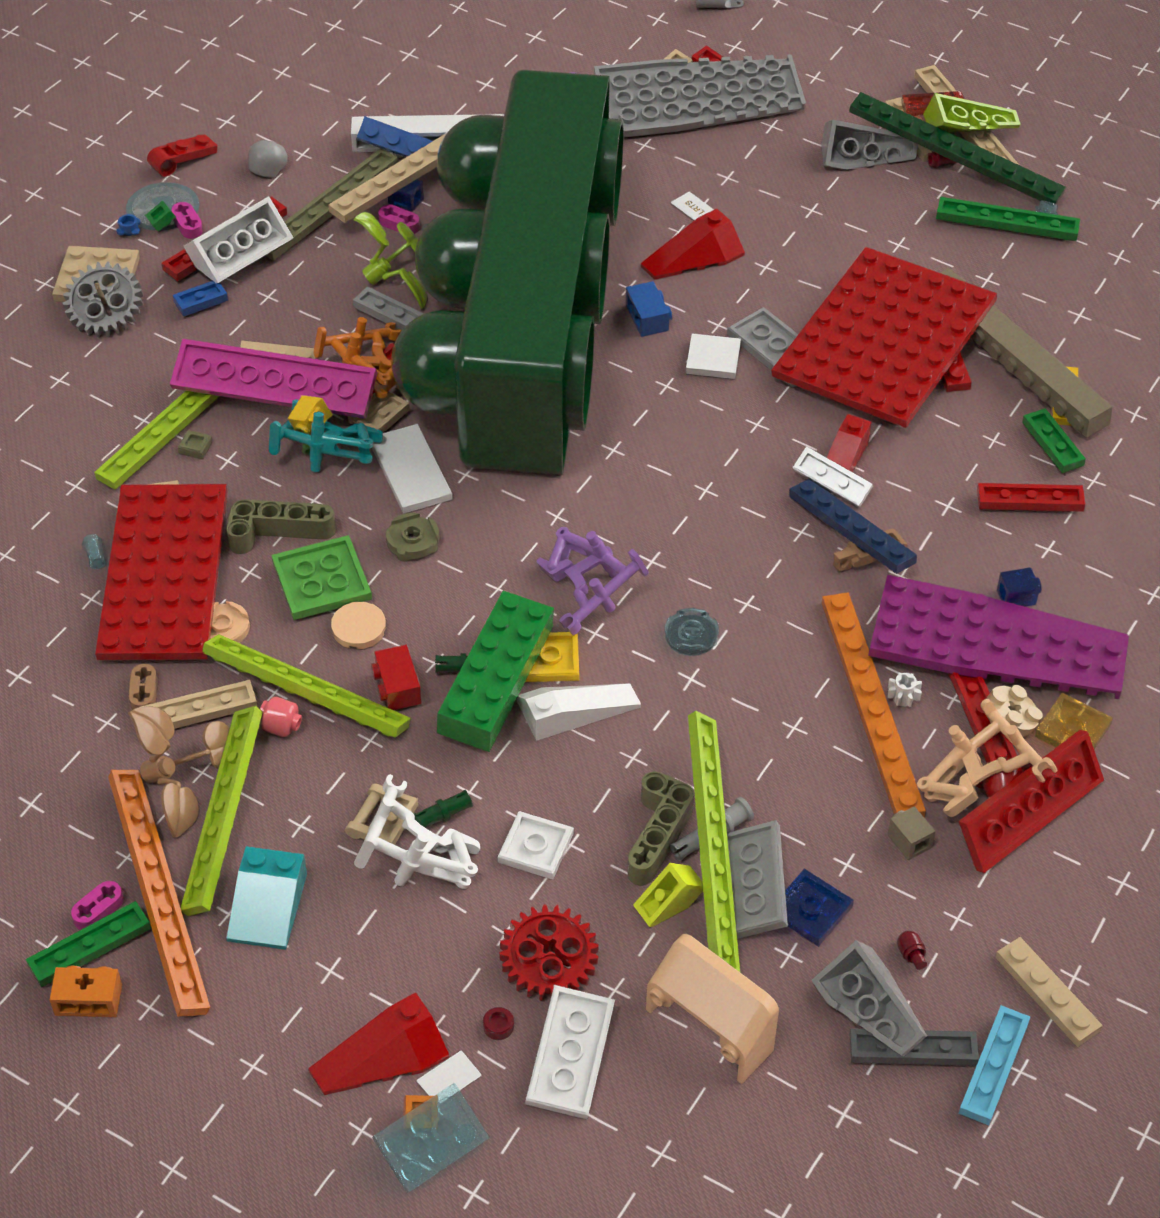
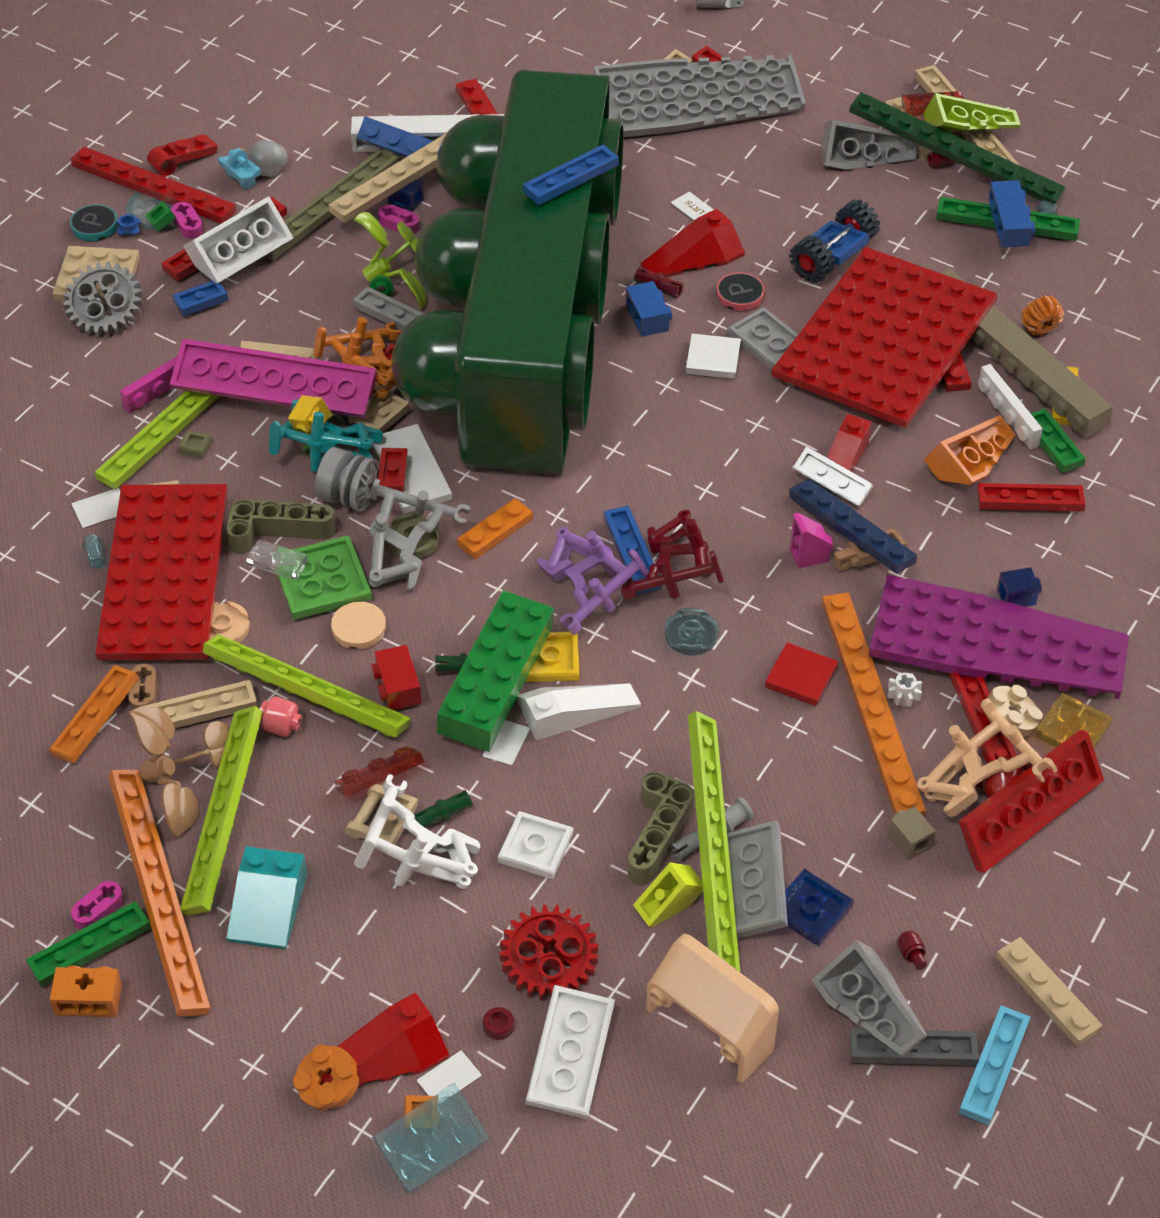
none -> orange tile [49,665,139,764]
none -> red plate [70,146,236,224]
none -> tile [70,204,118,242]
none -> white sticker [71,488,120,528]
none -> dark pink plate [120,355,178,414]
none -> medium azure hips [217,148,261,190]
none -> clear plate [247,540,308,580]
none -> orange plate [293,1044,359,1111]
none -> light grey wheel [315,447,379,512]
none -> clear red plate [334,746,424,797]
none -> light grey piece [368,479,470,592]
none -> green plate [369,275,393,297]
none -> red plate [378,448,408,492]
none -> red plate [456,79,498,115]
none -> orange plate [457,498,533,560]
none -> white sticker [483,721,530,765]
none -> blue plate [523,145,619,205]
none -> blue plate [603,505,662,595]
none -> dark red piece [621,510,724,599]
none -> dark red pin [634,266,684,298]
none -> tile [716,272,765,311]
none -> red tile [765,642,838,706]
none -> plate [789,199,880,283]
none -> dark pink slope [790,513,833,568]
none -> orange wedge [924,415,1016,485]
none -> white plate [978,364,1042,450]
none -> blue brick [988,180,1035,248]
none -> orange gear [1020,295,1065,336]

